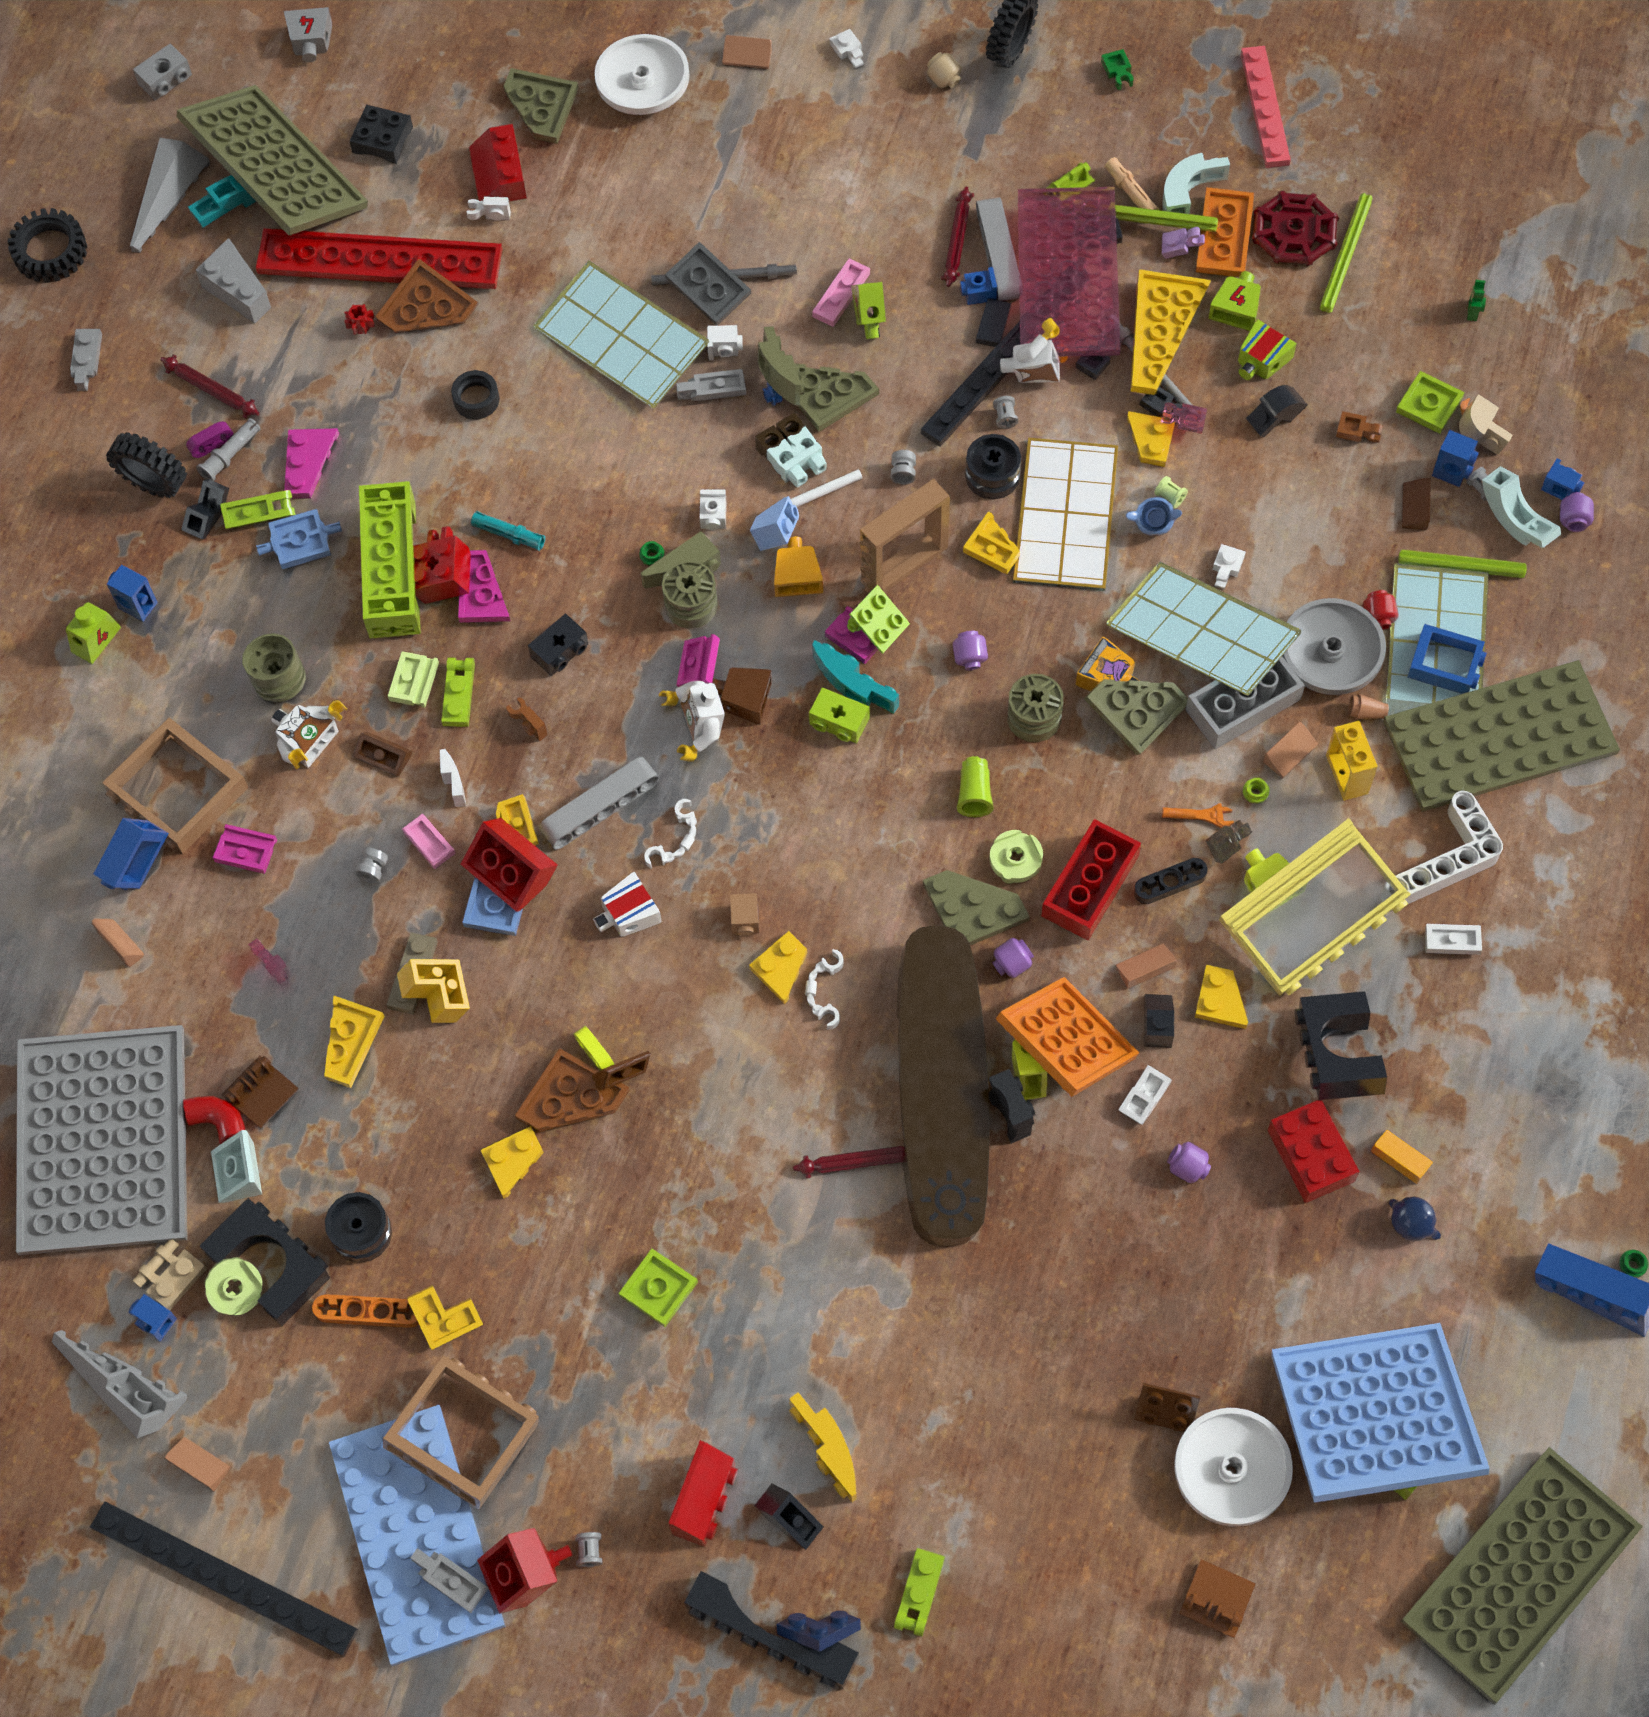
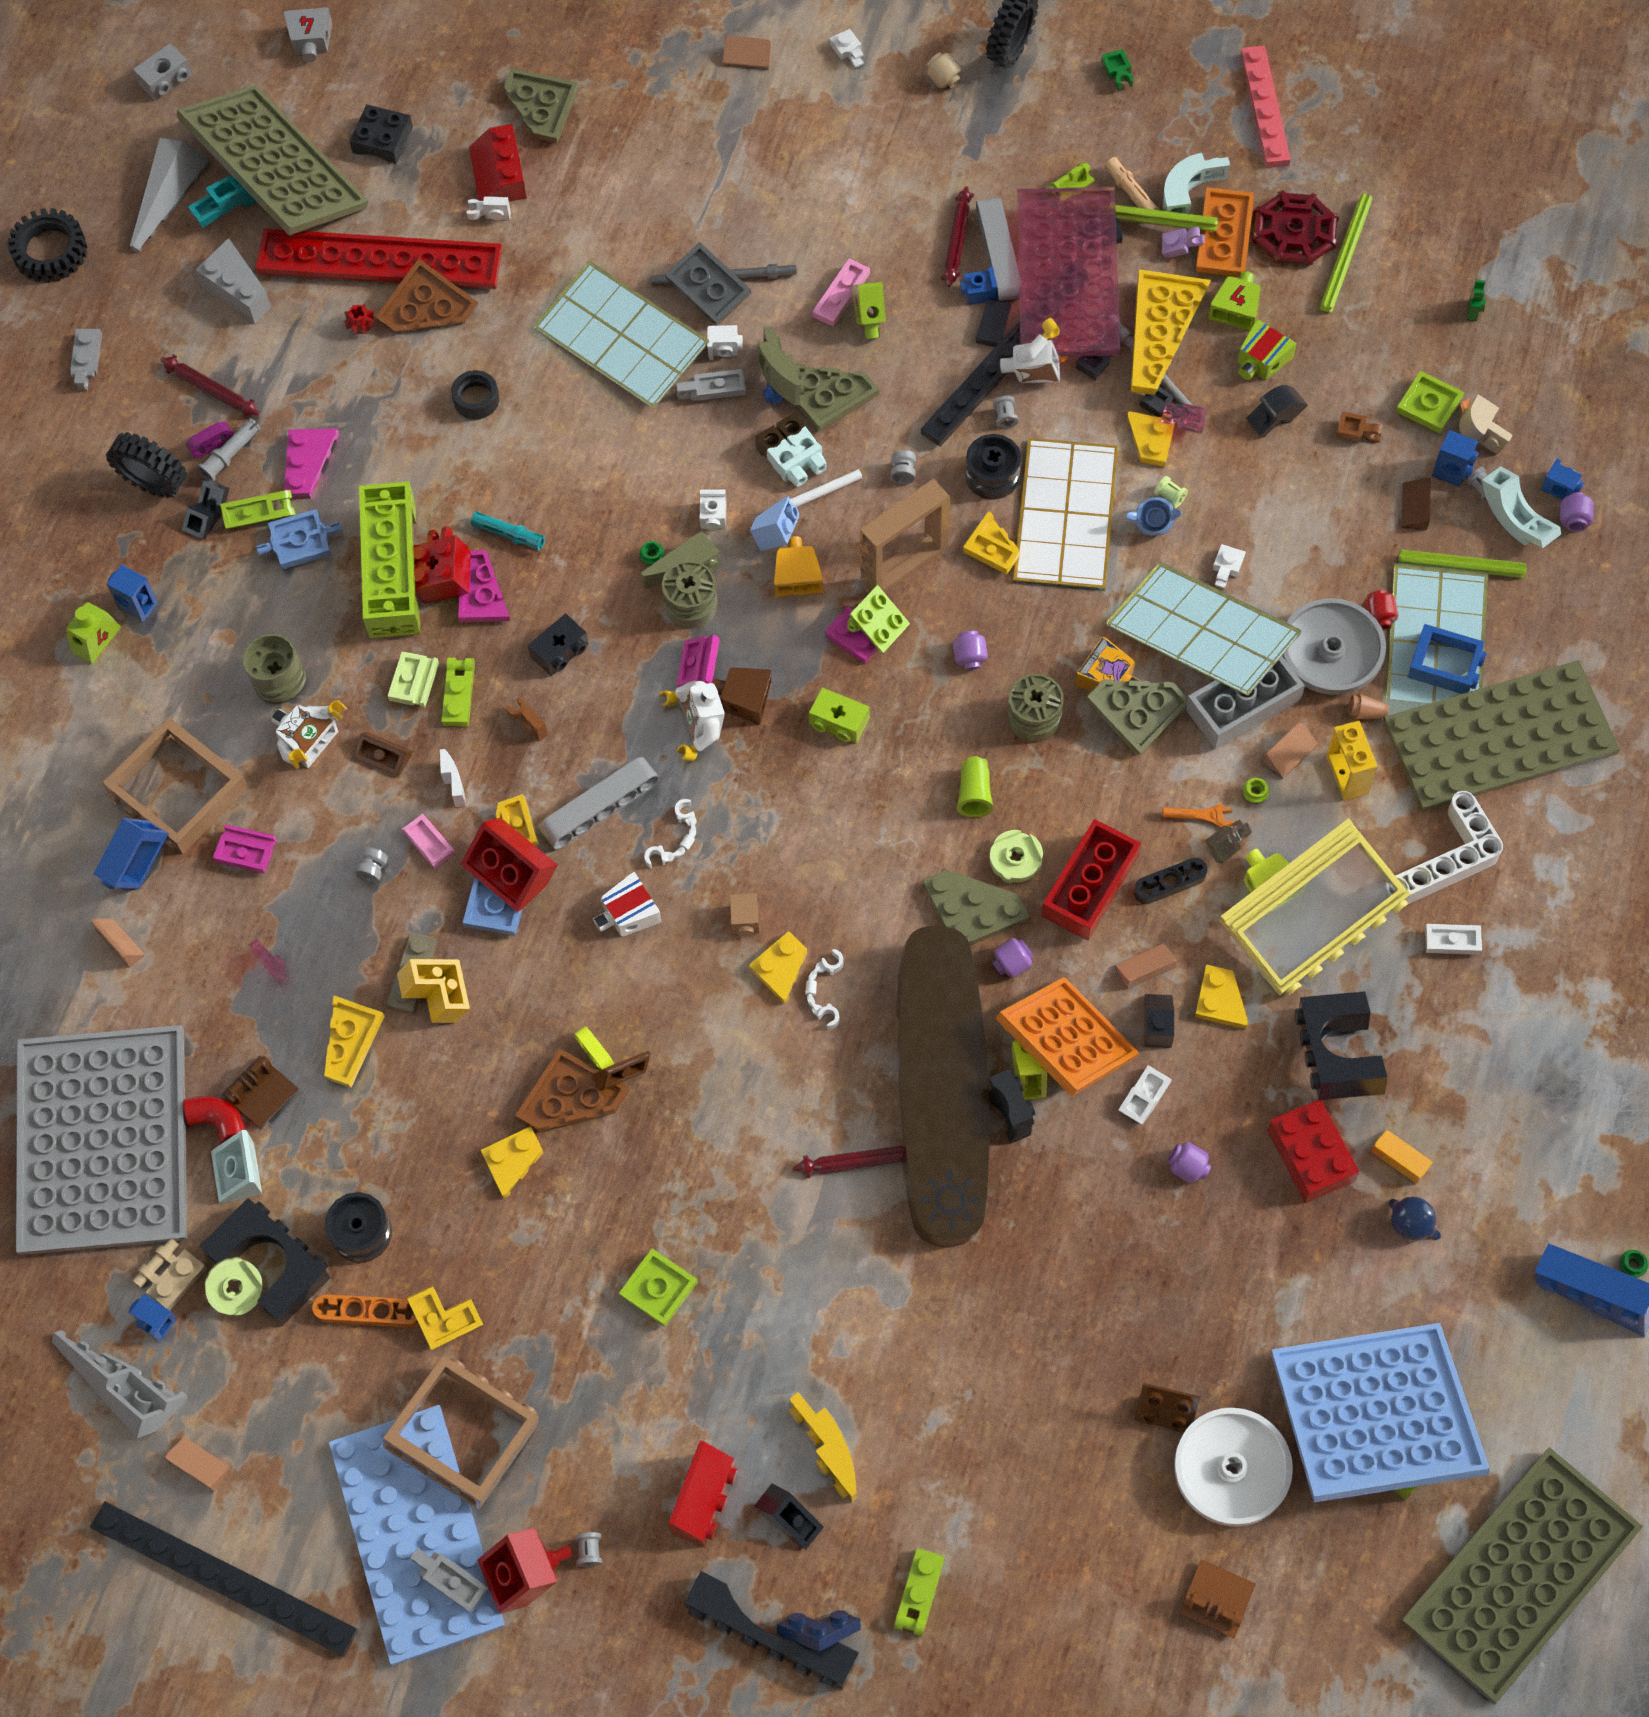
white dish [595,34,689,115] -> none
teal slope [812,640,899,714] -> none

